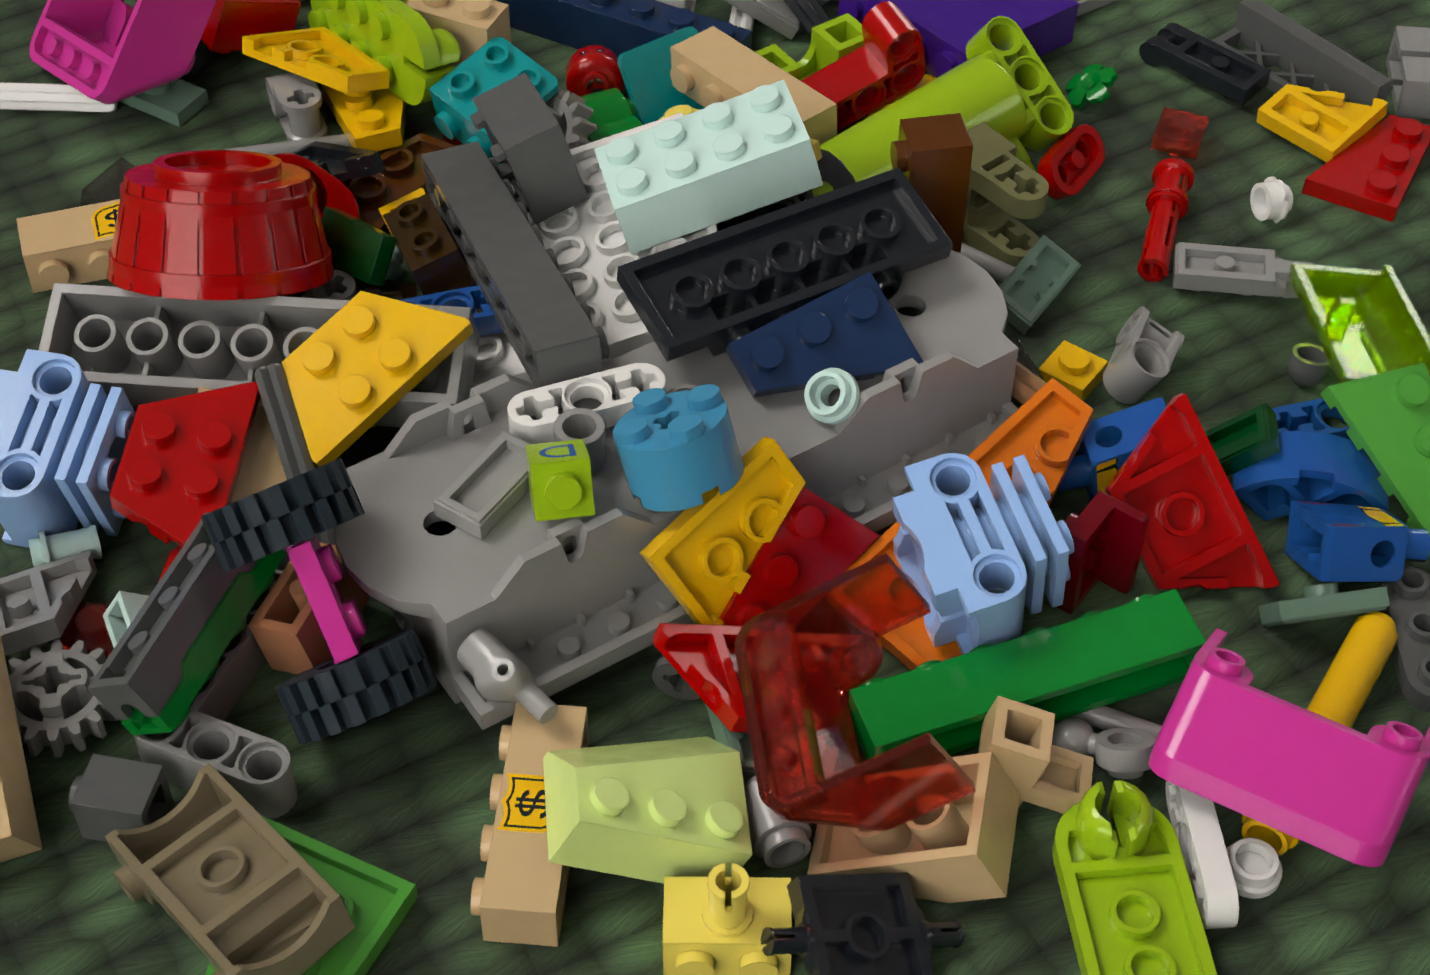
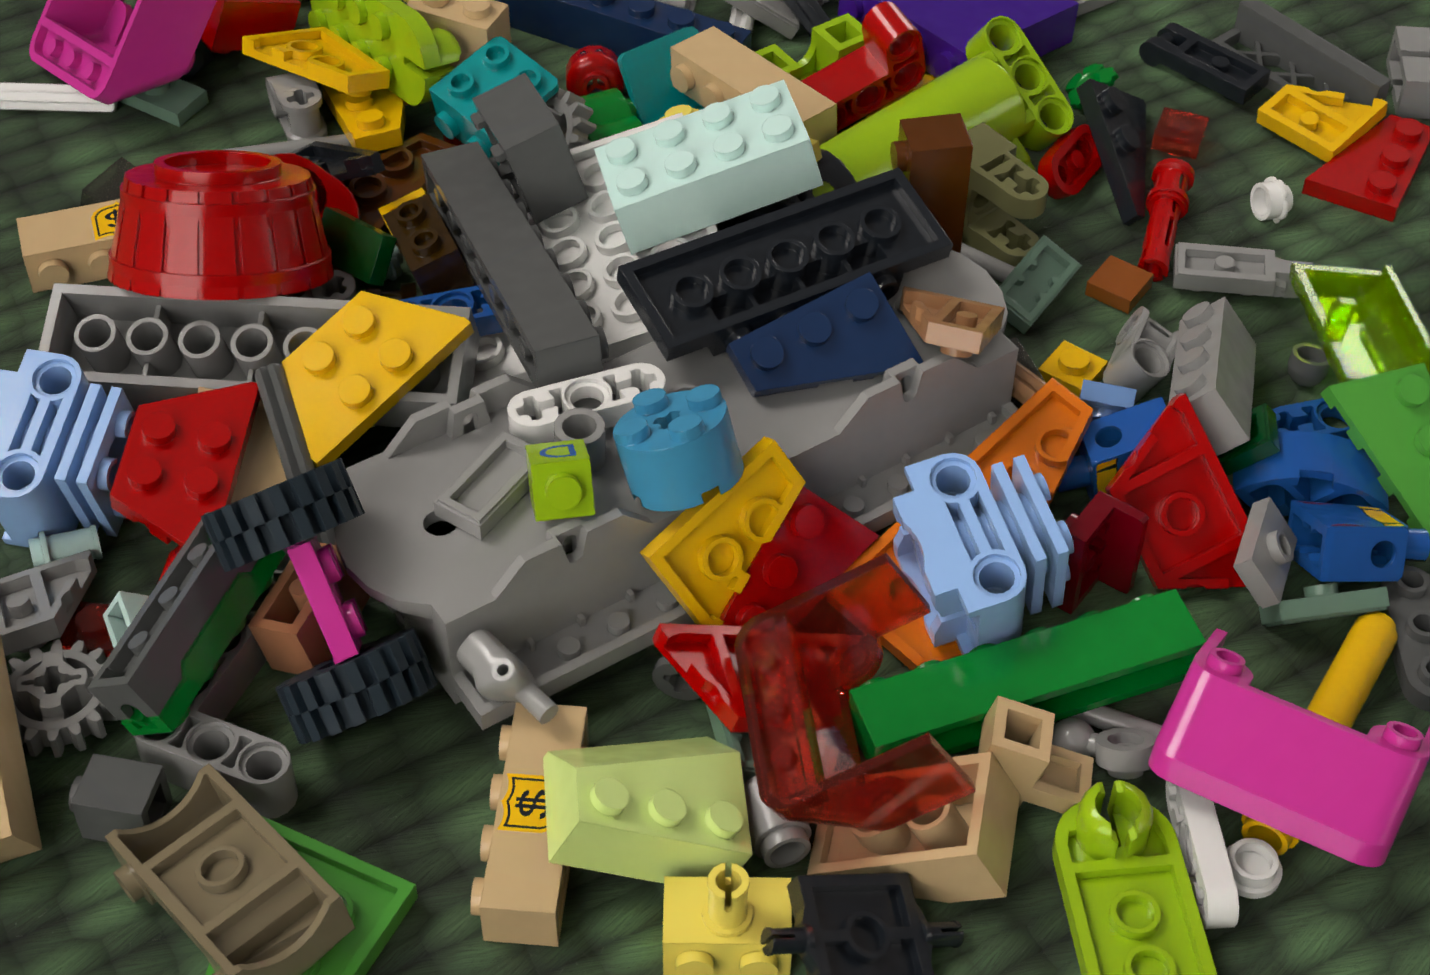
light aqua plate [804,368,860,424] -> none
none -> medium nougat wing [899,286,1005,358]
none -> black wing [1076,78,1146,226]
none -> medium blue plate [1079,379,1137,420]
none -> dark orange tile [1085,255,1154,314]
none -> light grey brick [1168,297,1257,456]
none -> light grey plate [1233,497,1297,609]

